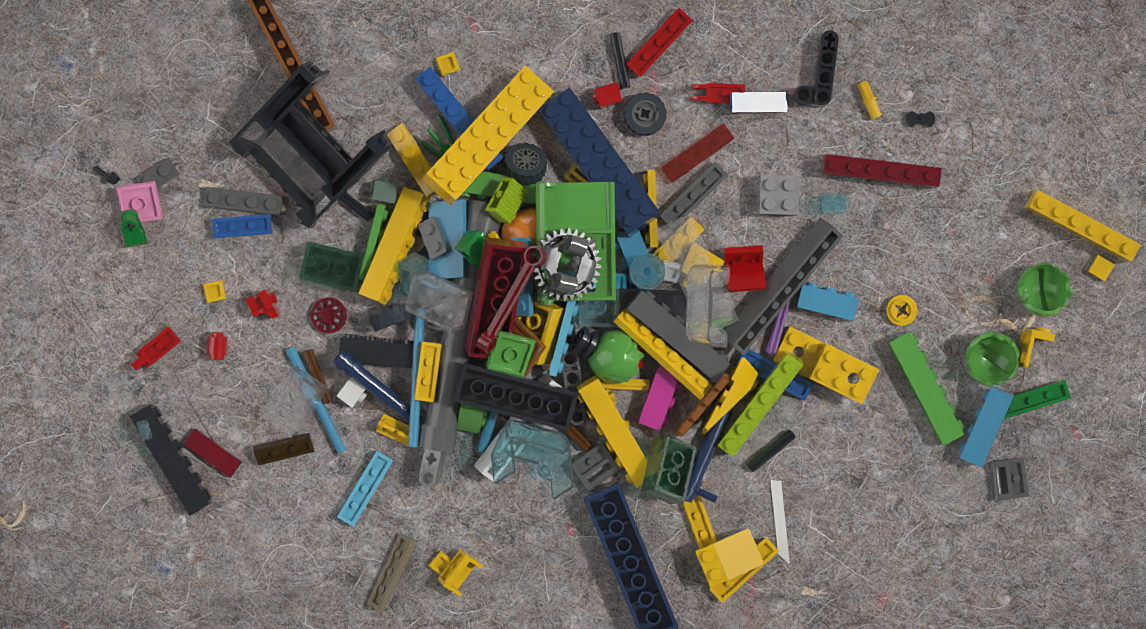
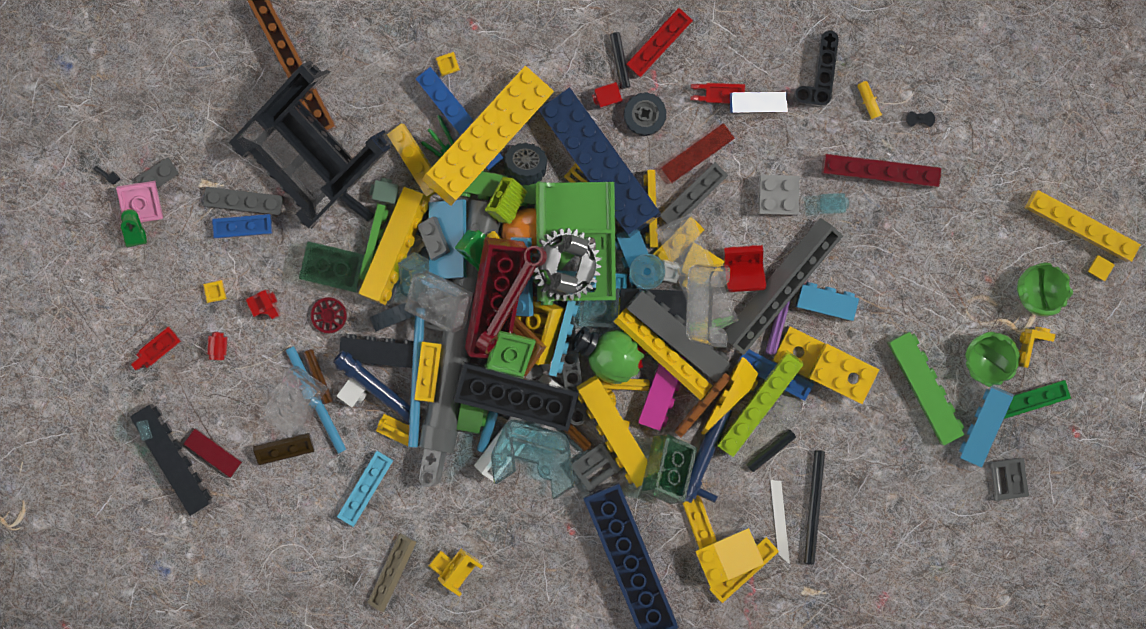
yellow gear [886,295,918,326] -> none
none -> black axle [804,450,825,565]

